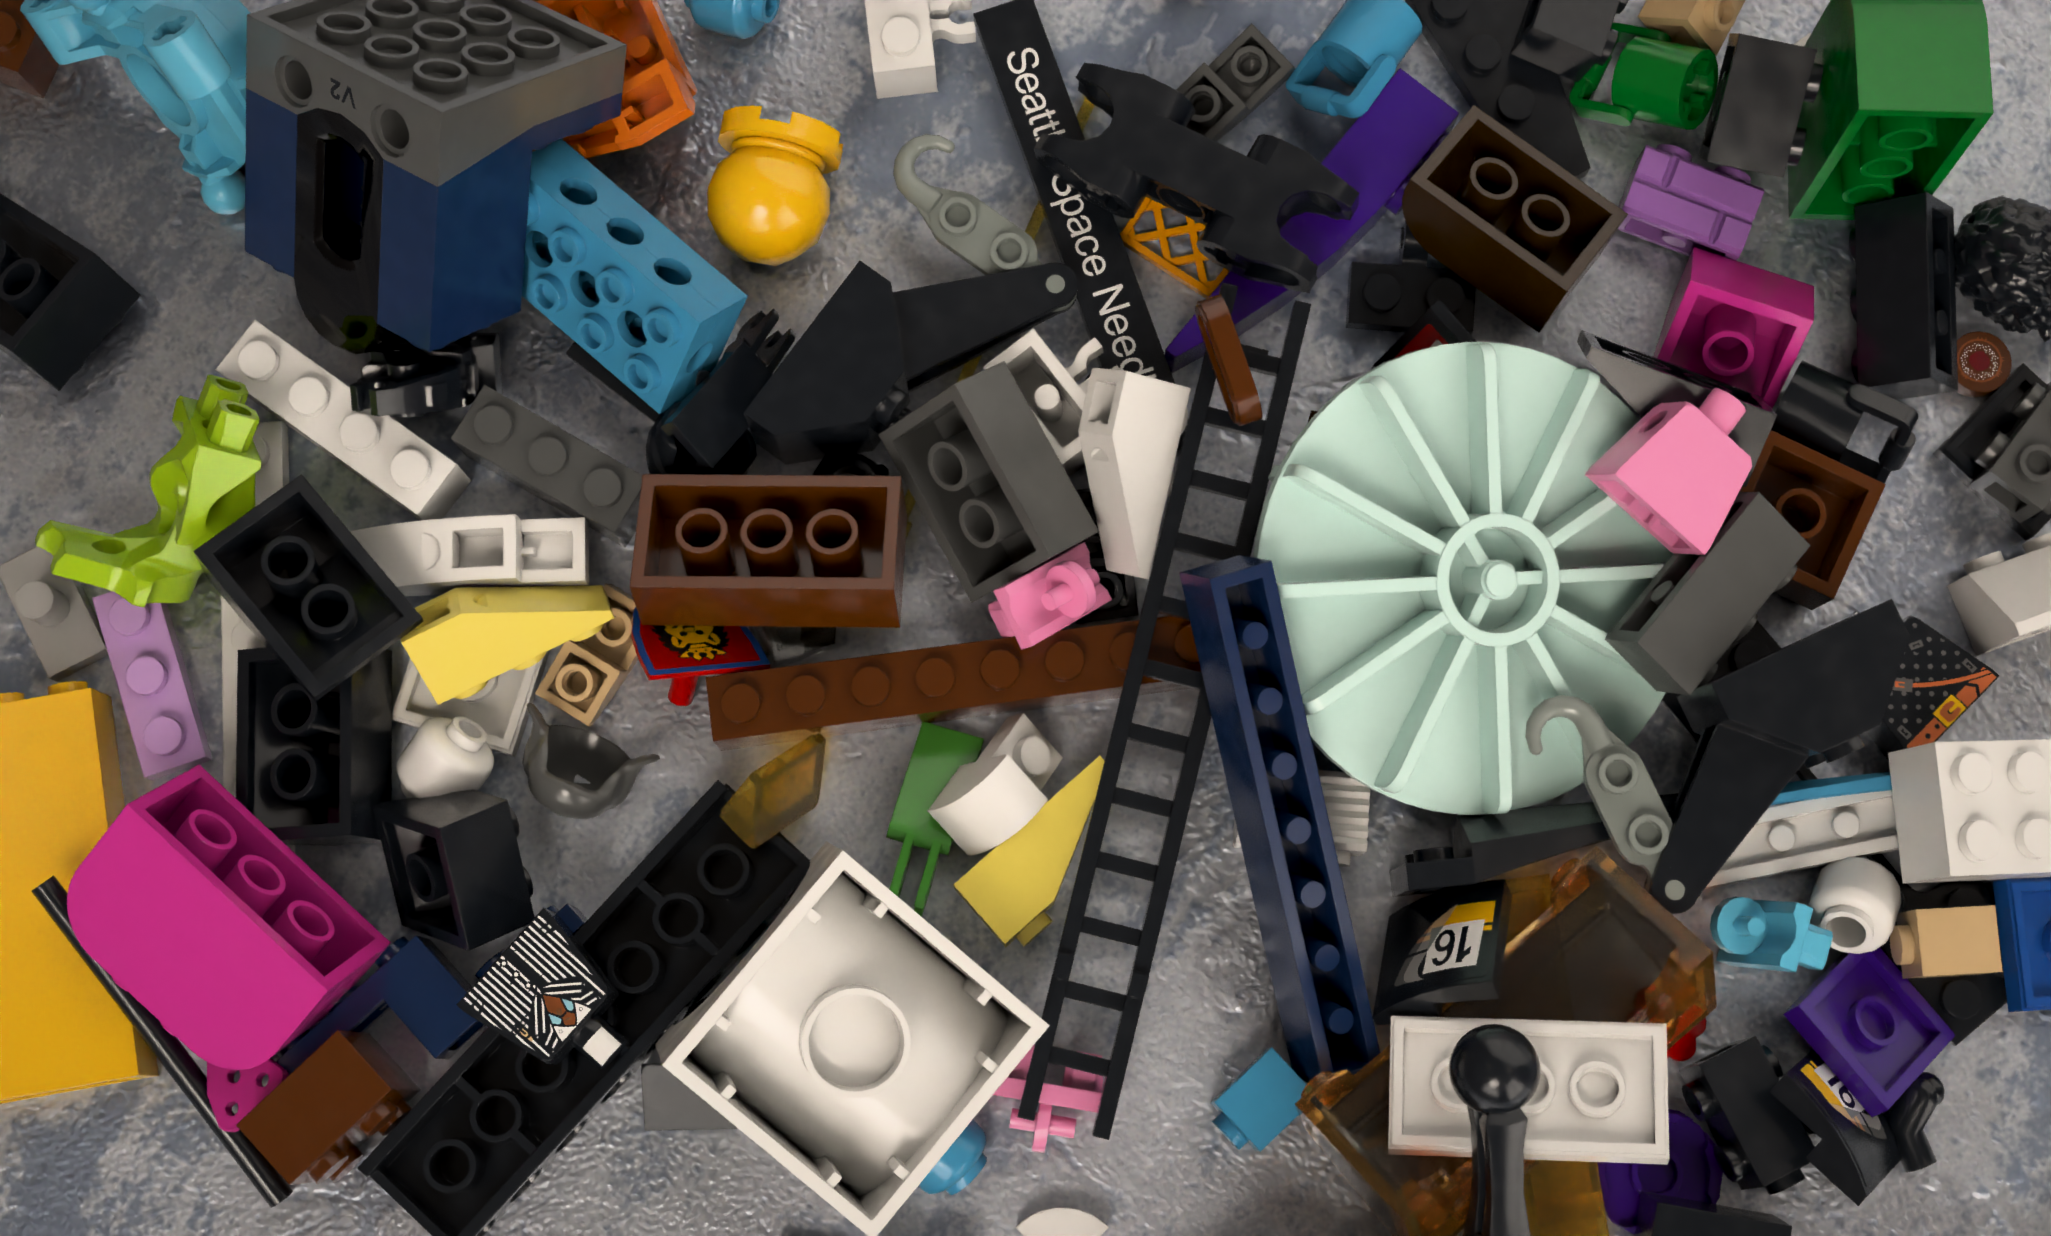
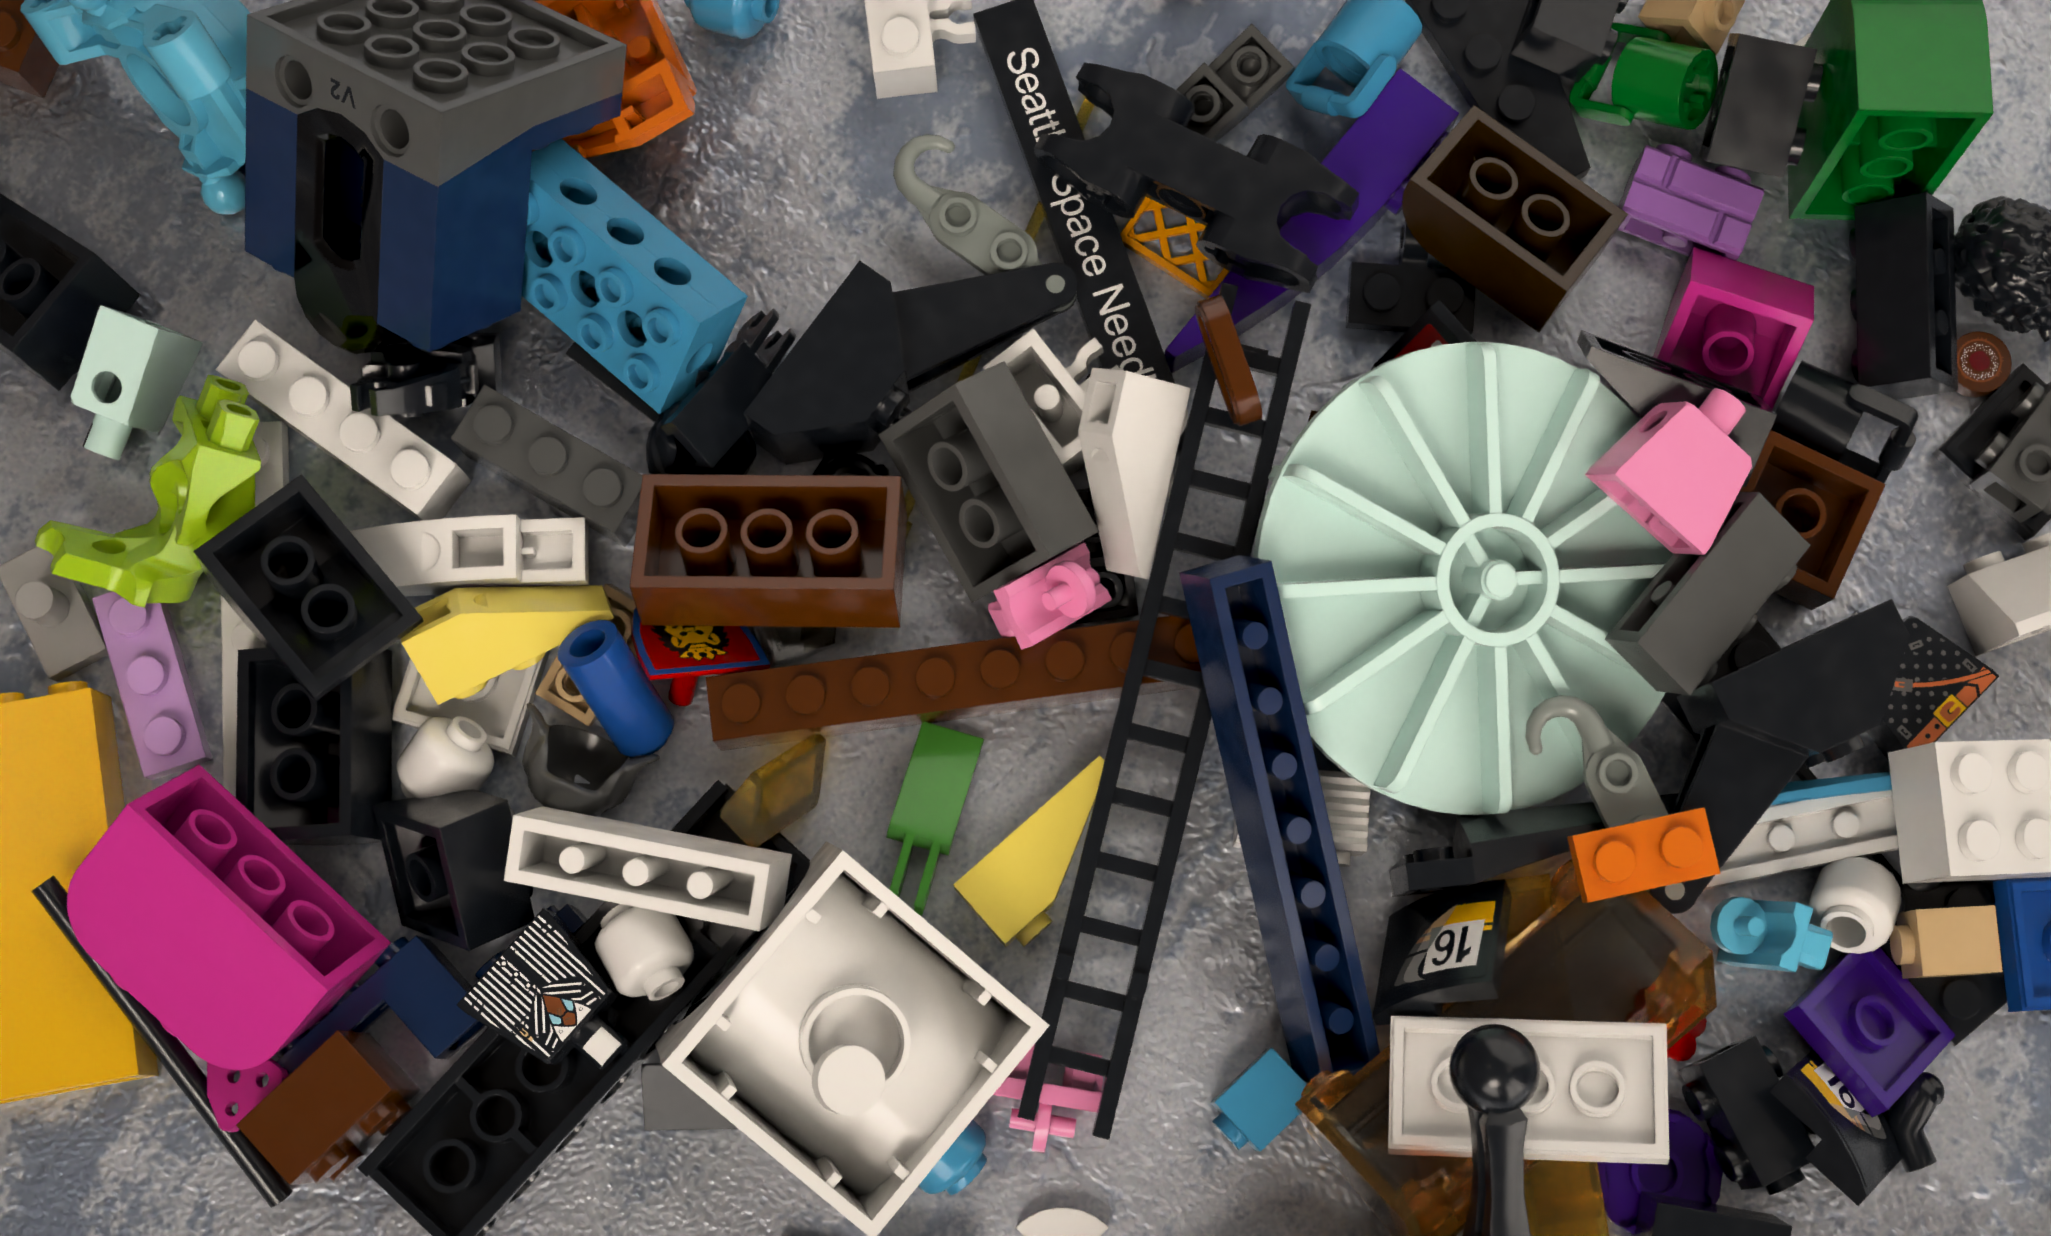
yellow tile [707,105,843,266] -> none
white brick [928,713,1063,856] -> none
none -> light aqua torso [71,305,203,460]
none -> white brick [504,806,792,931]
none -> blue brick [557,620,674,757]
none -> white head [595,904,694,1001]
none -> white tile [812,1045,885,1116]
none -> orange plate [1567,807,1721,903]

